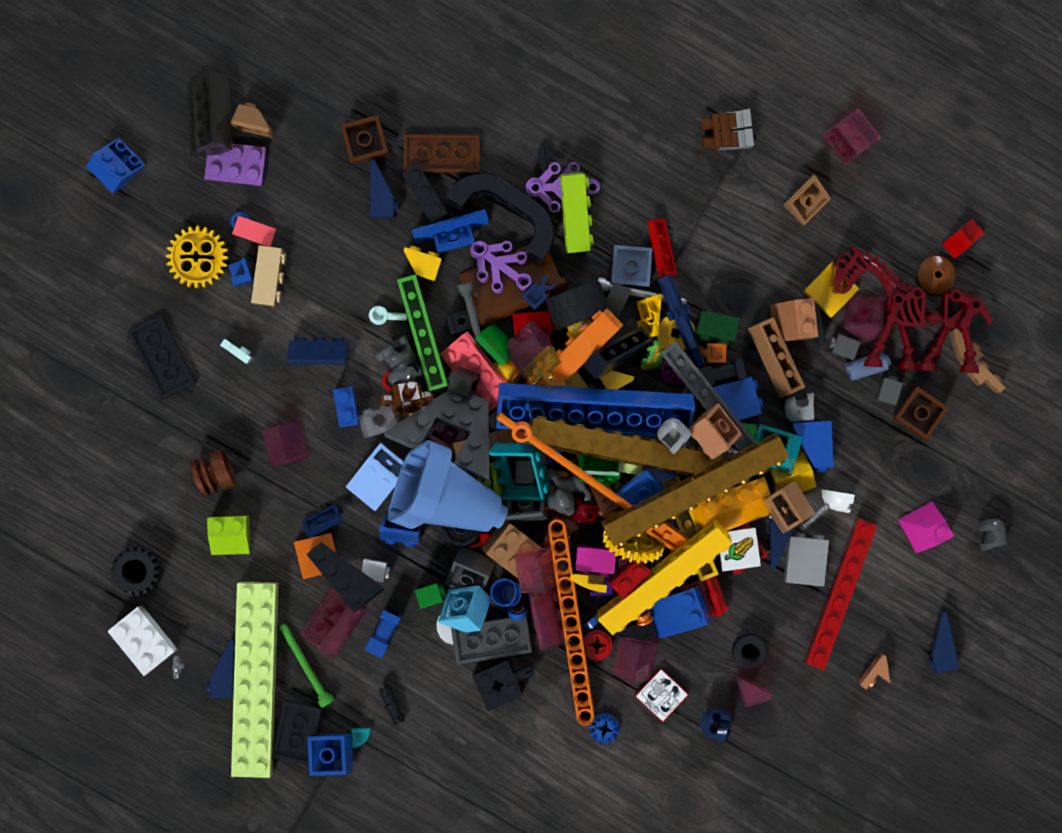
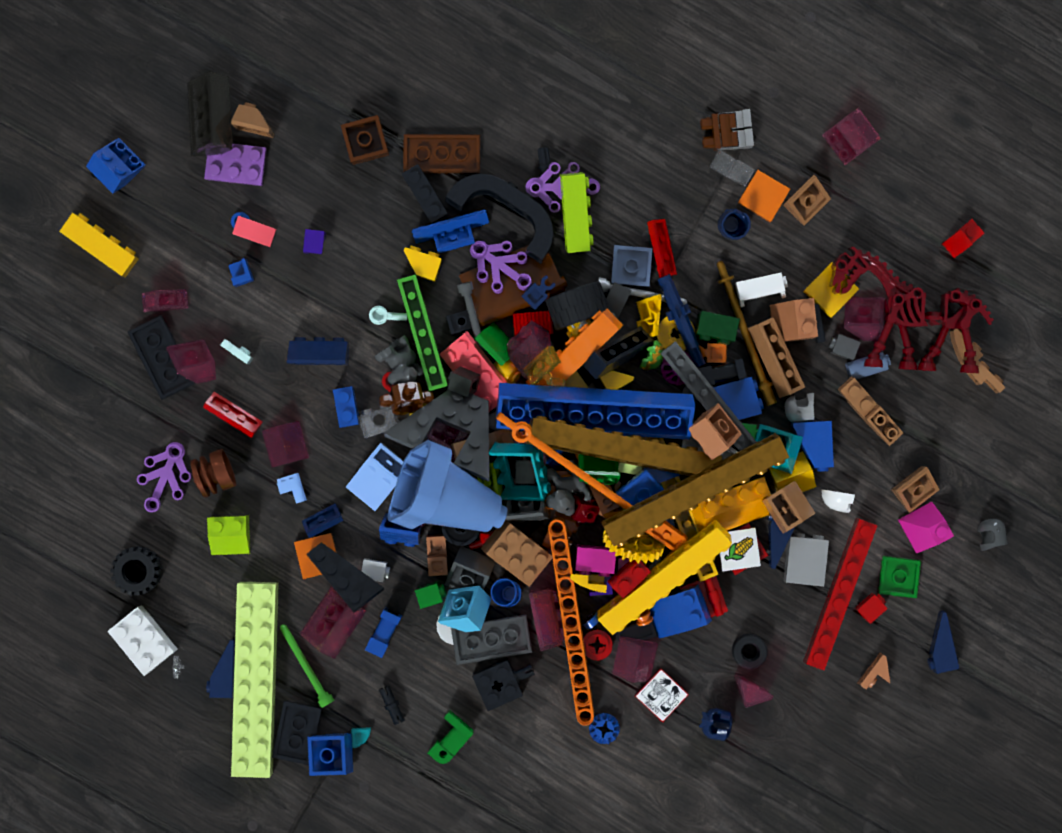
yellow gear [166,226,229,289] -> none
tan brick [251,245,286,307] -> none
dark blue slope [370,159,398,218] -> none
tile [508,603,528,620] -> none
clear pink slope [514,547,557,594] -> none
light grey helmet [657,418,692,454] -> none
clear window [801,503,830,532] -> none
dark grey brick [875,375,903,406] -> none
reddish brown brick [892,386,949,440] -> none
dark orange dish [917,256,956,294] -> none
none -> yellow brick [59,213,138,278]
none -> medium lavender plant [137,442,192,512]
none -> clear pink slope [141,289,188,312]
none -> clear pink slope [166,339,216,384]
none -> red plate [203,392,263,438]
none -> light blue piece [277,473,307,503]
none -> dark purple panel [303,229,326,254]
none -> nougat slope [426,534,448,576]
none -> green piece [427,710,474,764]
none -> clear slope [710,150,754,186]
none -> dark blue helmet [717,209,751,240]
none -> pearl gold bar [717,261,777,406]
none -> white brick [735,273,788,307]
none -> orange tile [738,170,790,222]
none -> medium nougat slope [838,376,903,446]
none -> red brick [855,593,888,624]
none -> green tile [878,556,921,598]
none -> medium nougat slope [891,466,939,513]

